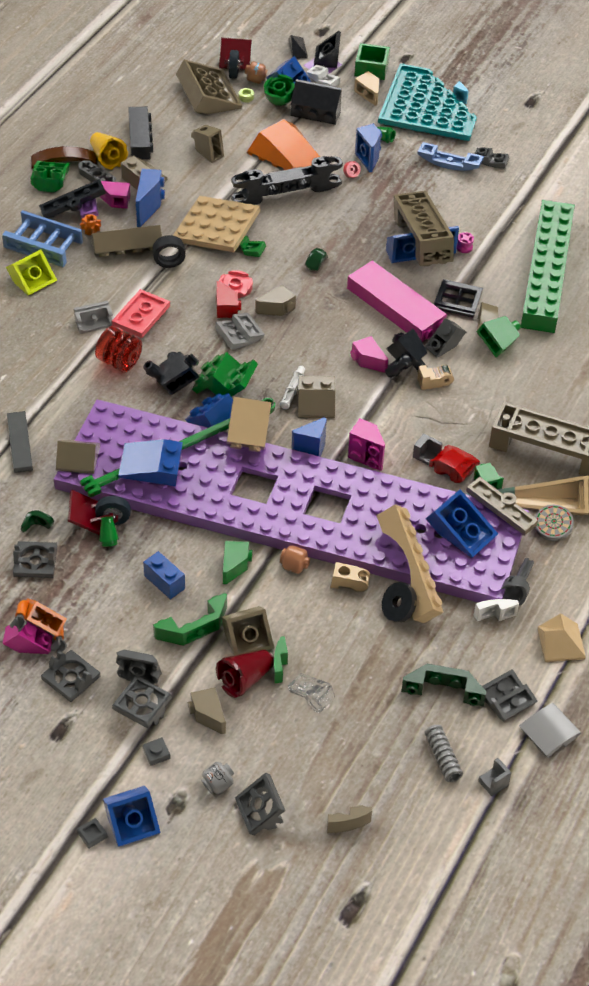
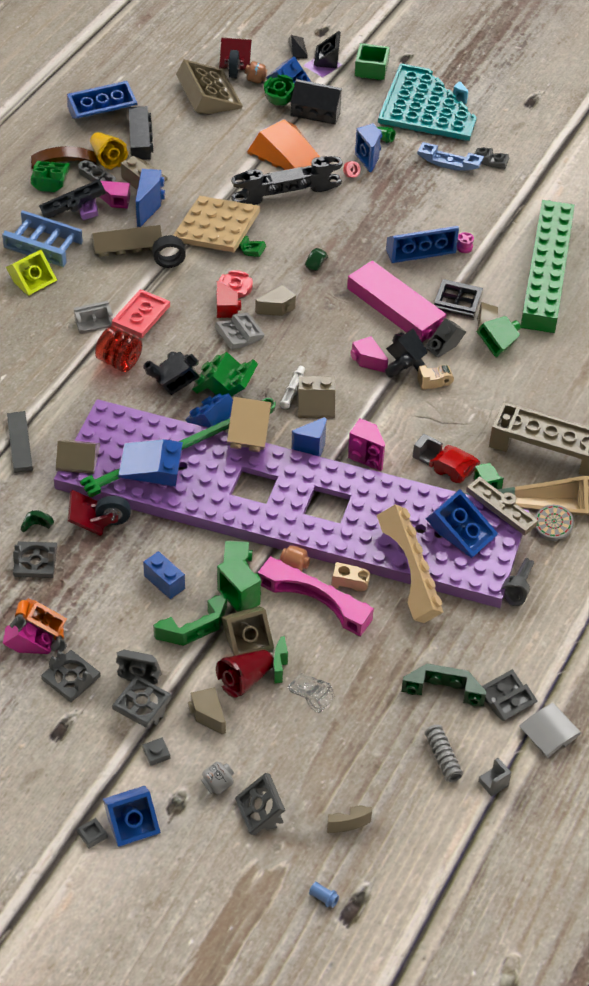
orange gear [80,214,101,235] -> none
green cone [99,517,119,547] -> none
dark tan torso [191,125,224,163] -> none
yellowish green tile [239,88,254,102] -> none
white slope [306,65,341,87] -> none
tan slope [354,71,379,106] -> none
black tile [382,582,417,622] -> none
dark tan plate [394,191,454,266] -> none
white slope [474,599,519,621] -> none
tan slope [538,613,586,662] -> none
none -> blue slope [67,81,137,119]
none -> green piece [217,555,262,612]
none -> arch [258,556,374,637]
none -> medium blue pin [309,882,339,908]

